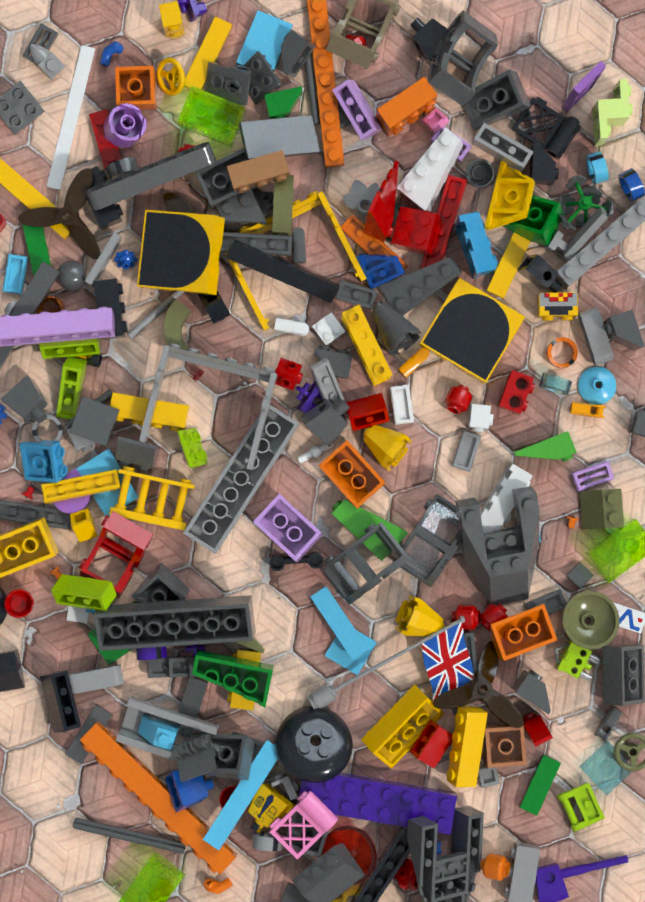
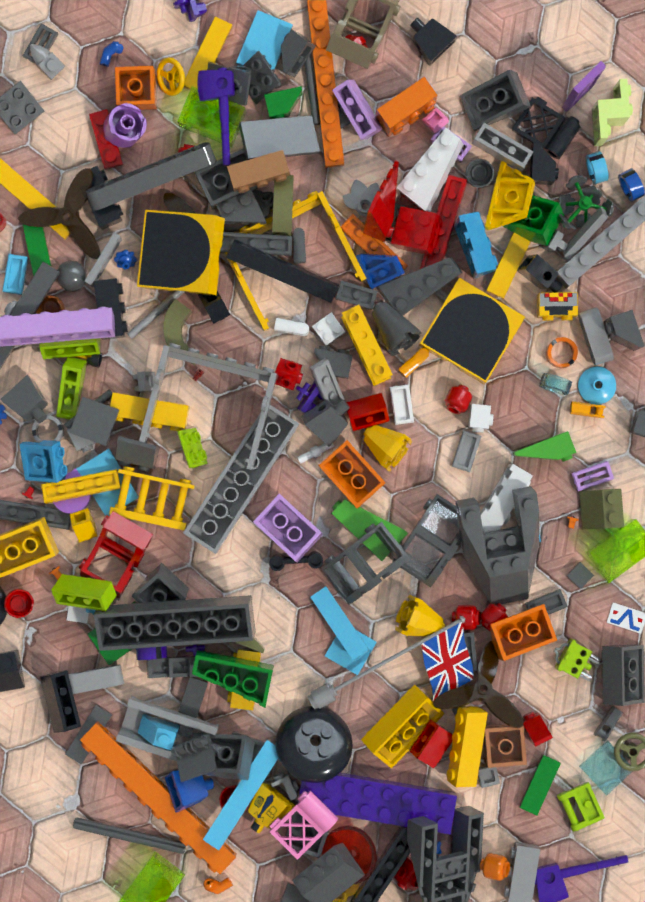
white sticker [47,45,95,190] -> none
dark grey piece [106,157,139,179] -> none
yellow brick [159,1,185,39] -> none
light grey piece [252,831,283,851] -> none
dark grey window [428,10,498,106] -> none
red brick [497,370,535,415] -> none
dark grey slope [512,669,551,714] -> none
olive dish [562,591,619,649] -> none
none -> light grey tile [133,371,155,392]
none -> dark purple piece [198,68,235,166]

